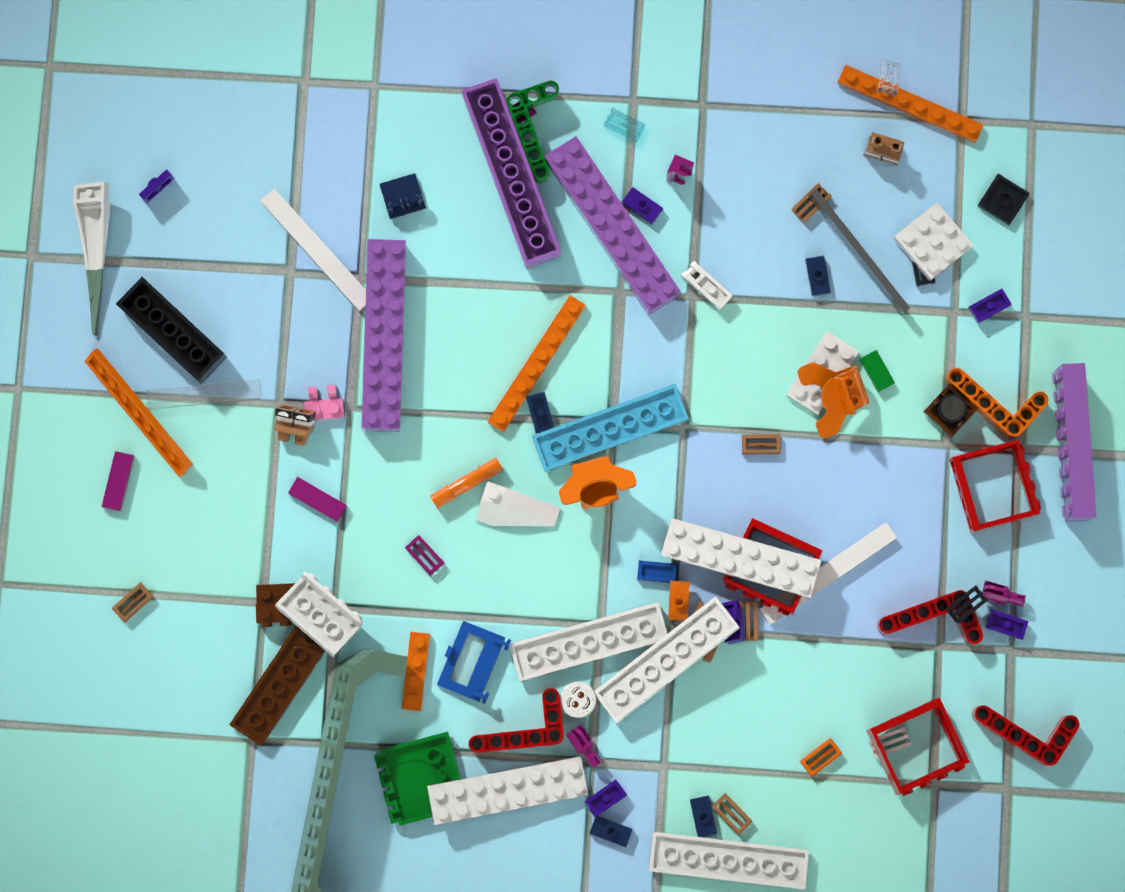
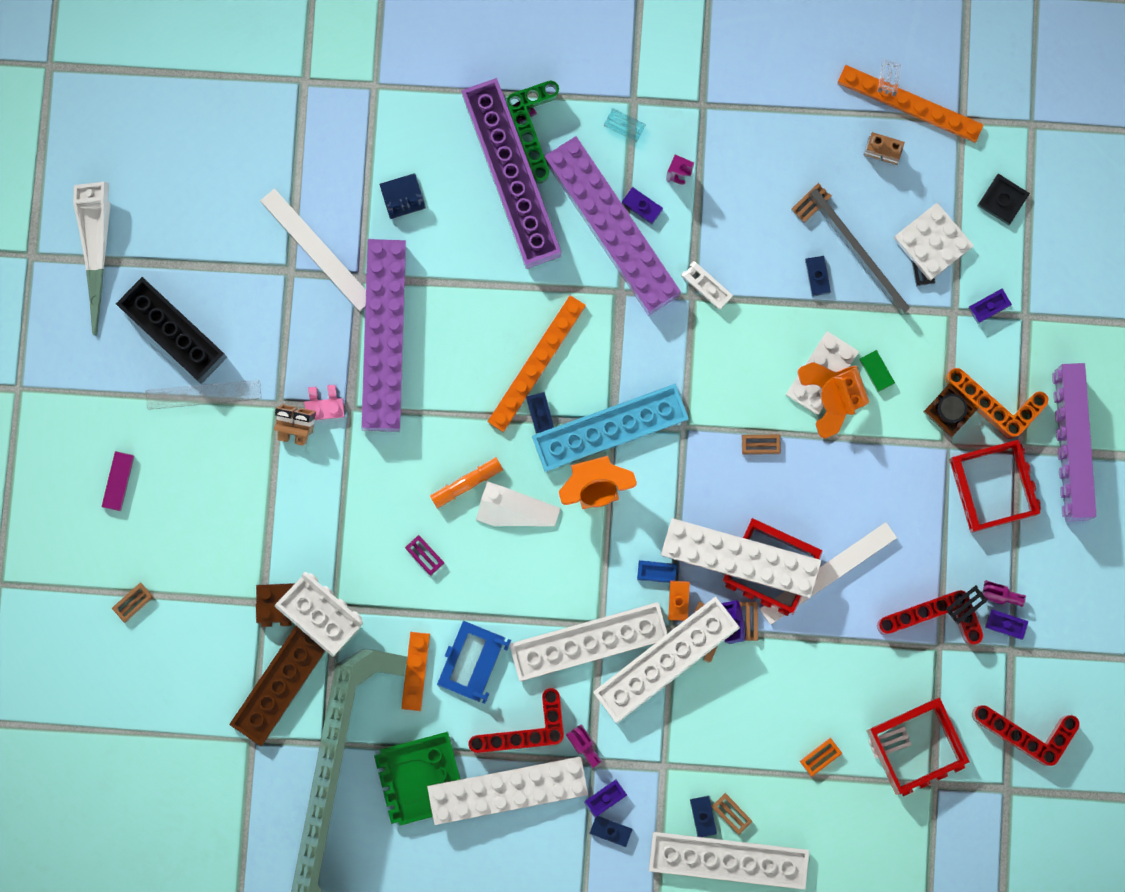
orange plate [84,348,193,477] -> none
dark purple plate [139,169,175,204] -> none
magenta tile [288,476,347,522] -> none
white head [560,682,596,718] -> none

